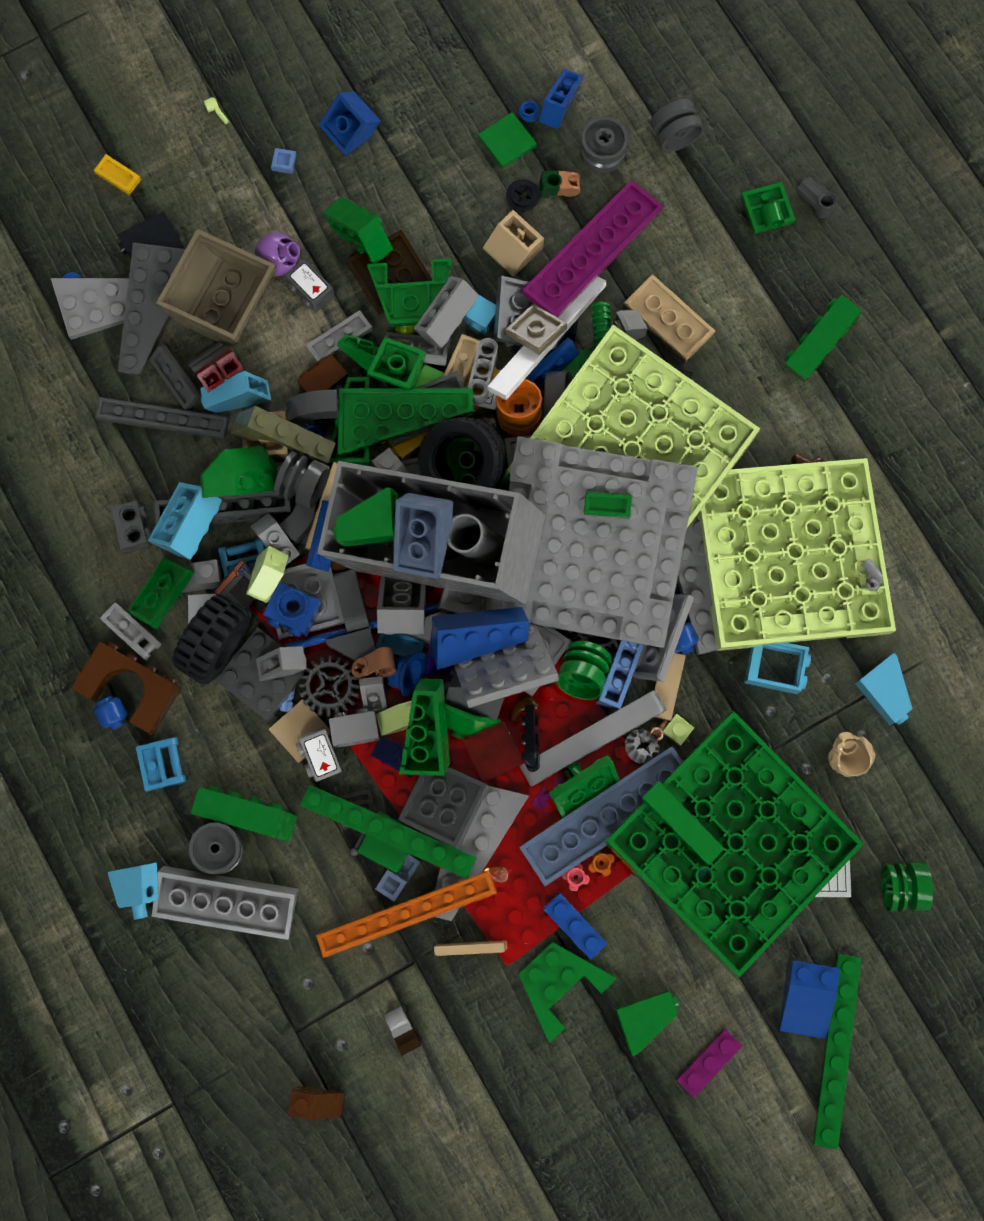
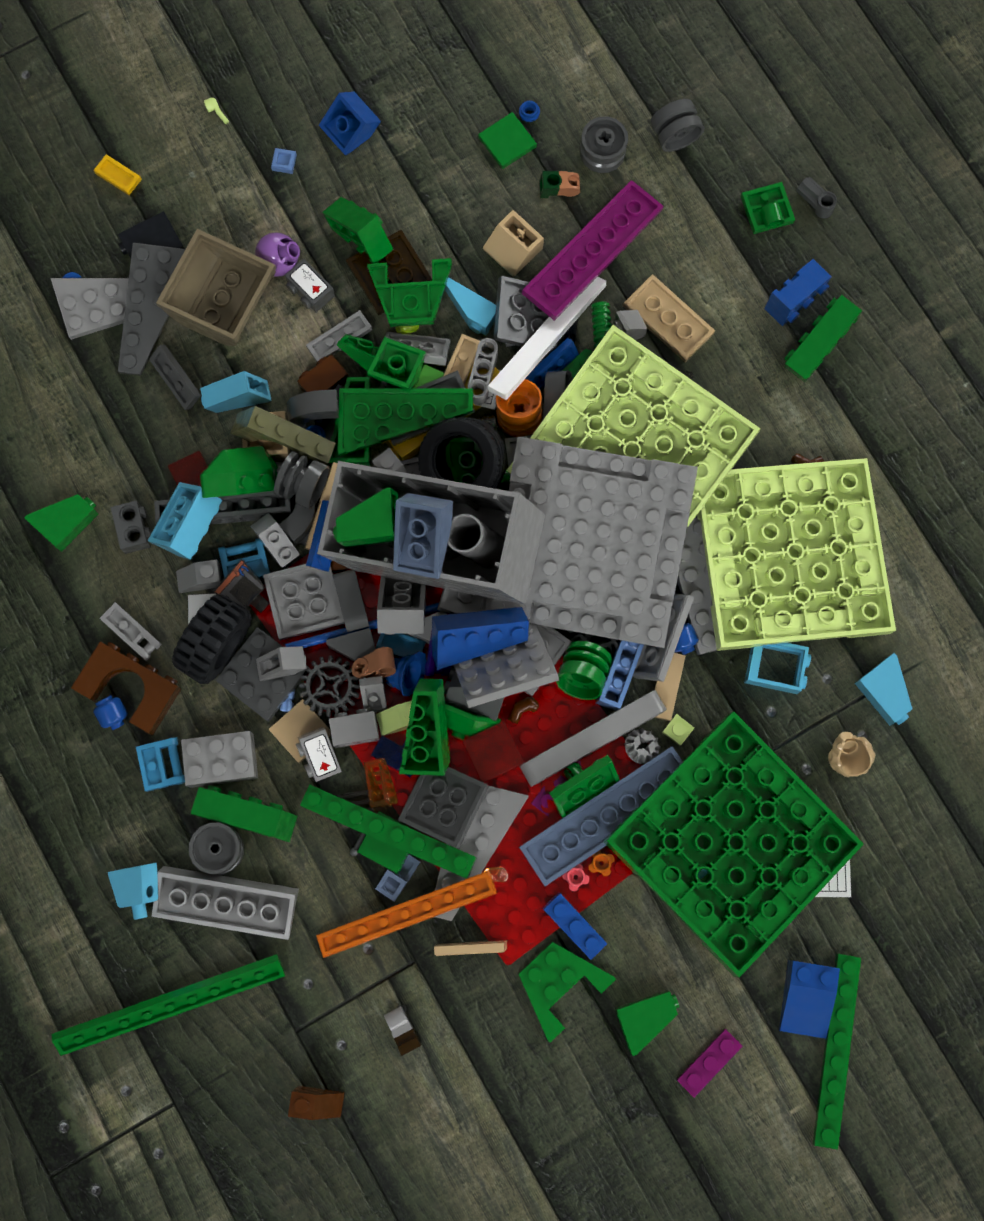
dark grey tile [95,397,229,440] -> none
green tile [127,557,195,630] -> none
dark red hips [188,342,243,393] -> none
yellowish green slope [246,546,289,603] -> none
blue brick [263,582,322,638] -> none
light grey brick [414,276,479,348] -> none
dark tan plate [505,303,567,355] -> none
black gear [506,179,540,213] -> none
black plate [521,704,540,772] -> none
blue slope [539,69,583,129] -> none
green tile [584,492,632,519] -> none
green tile [641,781,725,866] -> none
medium nougat hand [647,720,668,744] -> none
light grey arm [861,558,882,591] -> none
green wheel [880,862,933,913] -> none
none -> green slope [24,494,99,552]
none -> green plate [52,954,285,1056]
none -> clear red piece [168,450,208,487]
none -> light grey brick [181,731,258,788]
none -> clear orange slope [364,758,398,808]
none -> blue wedge [764,259,832,327]

